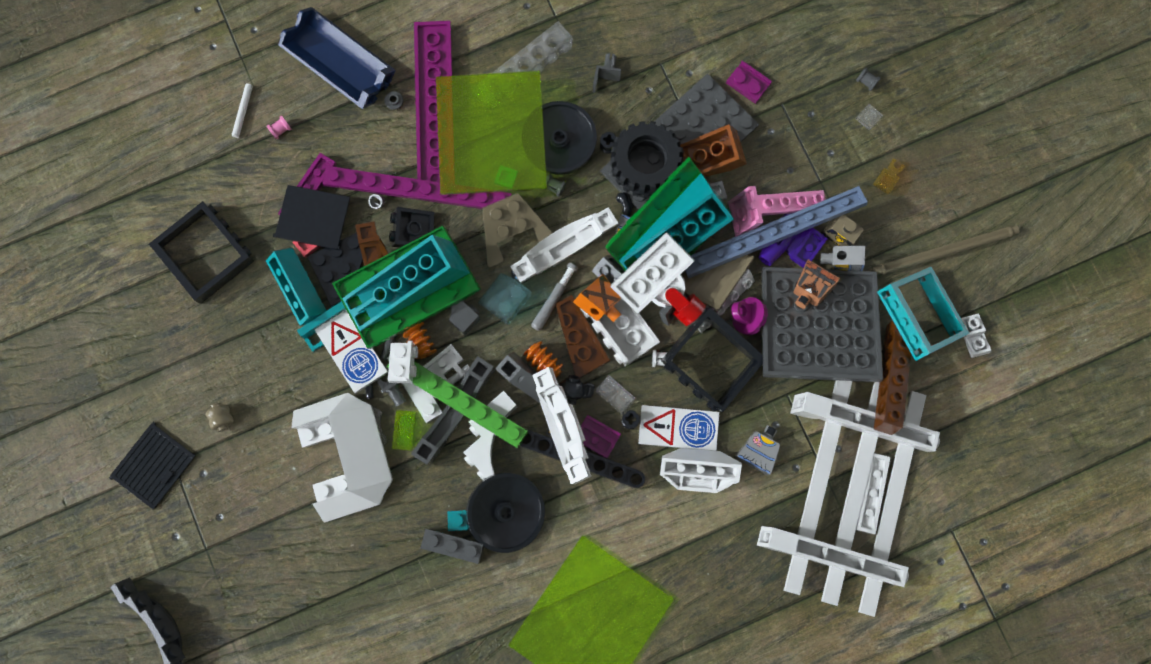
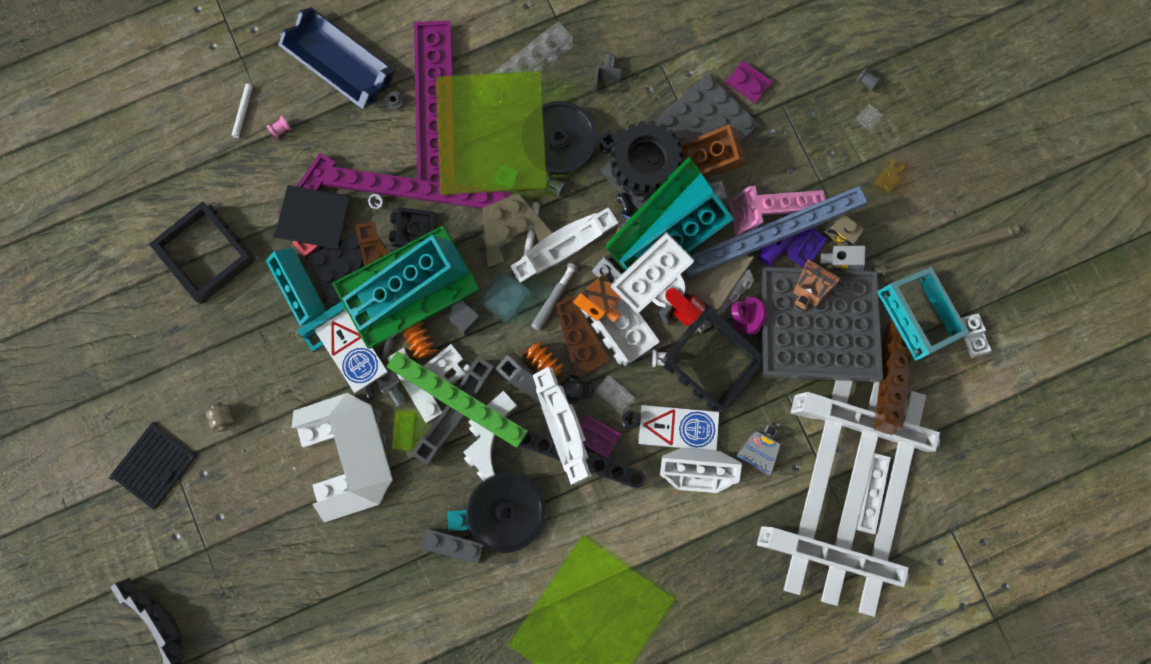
white bracket [388,341,418,383] -> none
none -> white bar [523,202,540,256]

